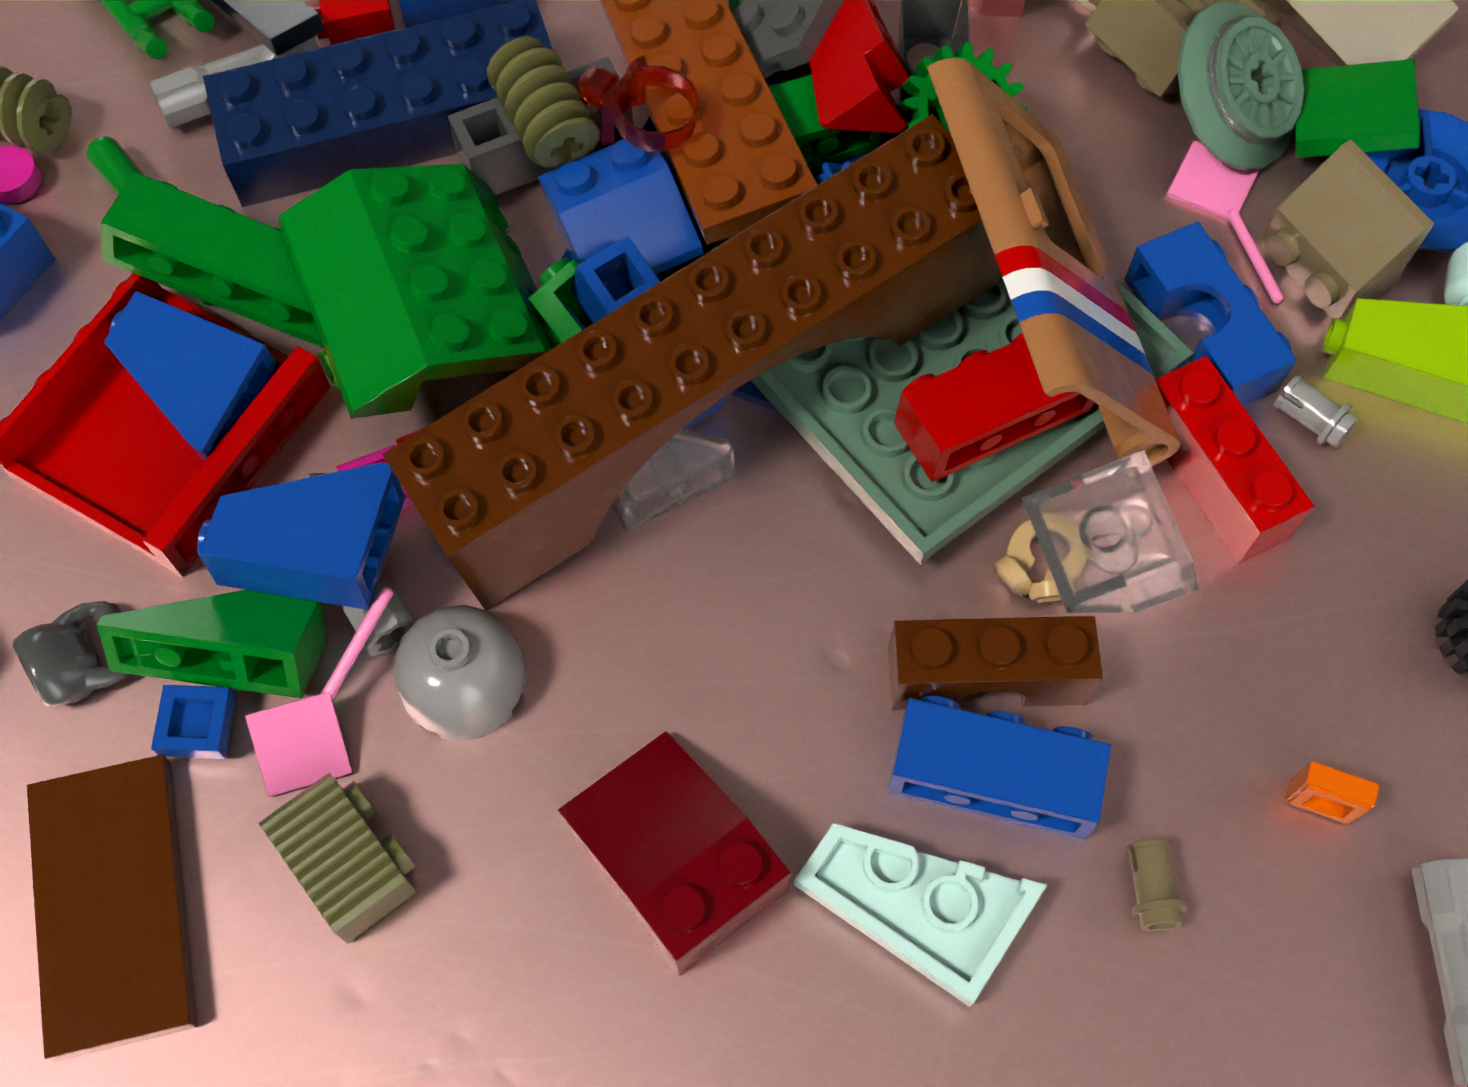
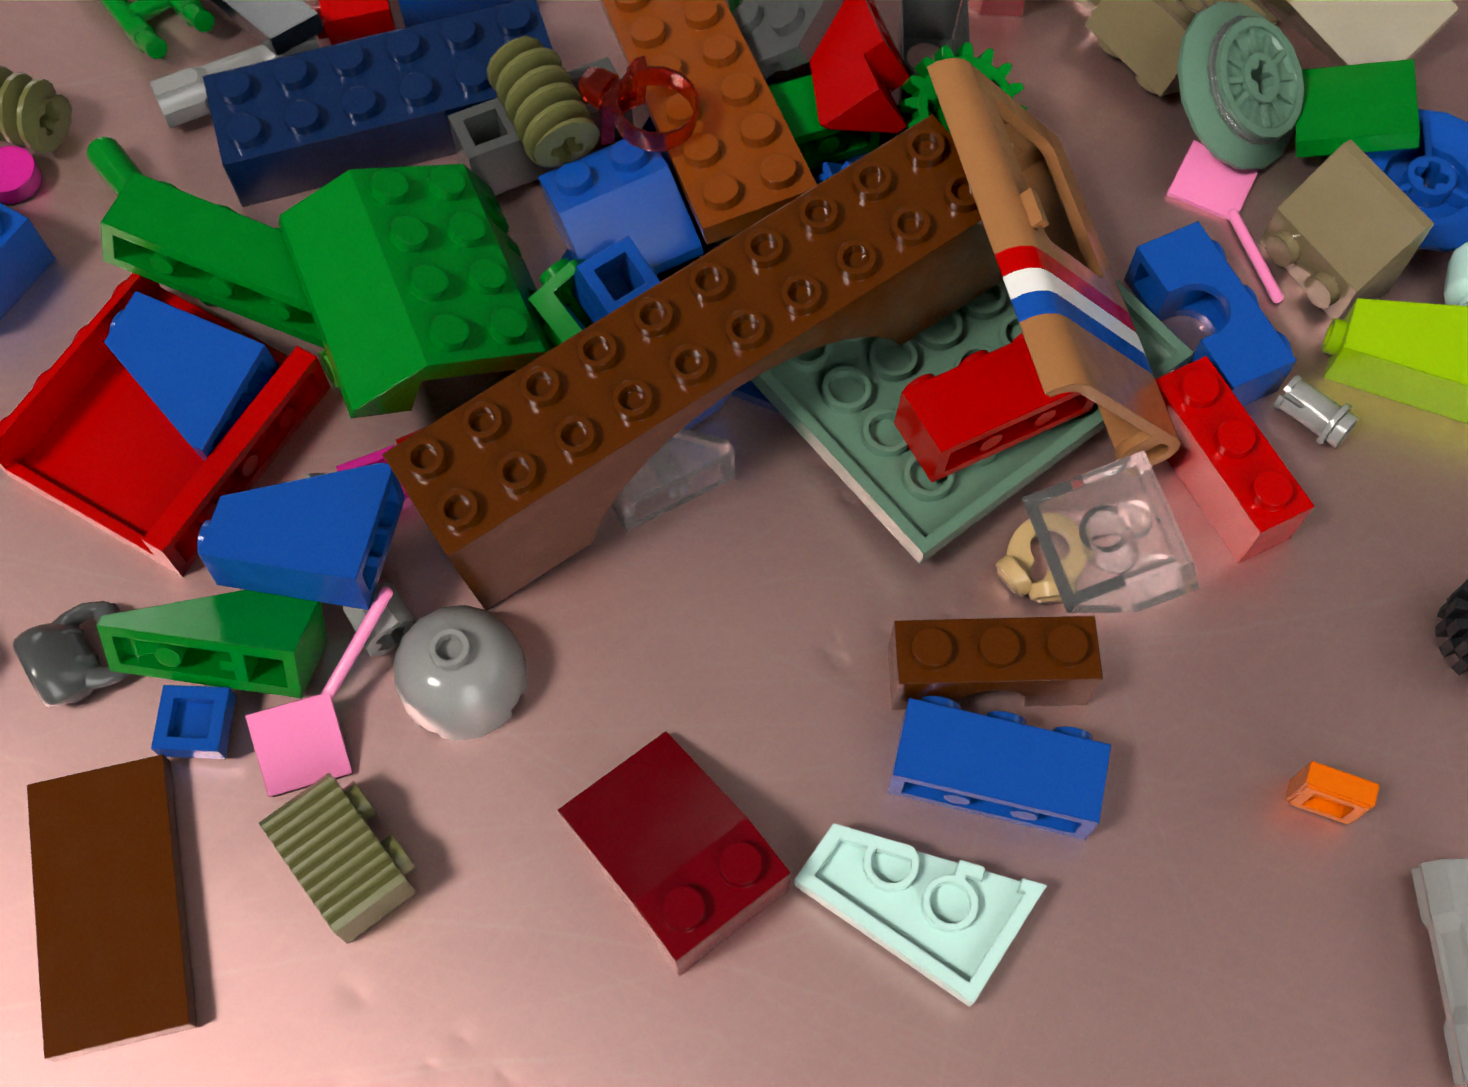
dark tan pin [1126,838,1188,932] -> none

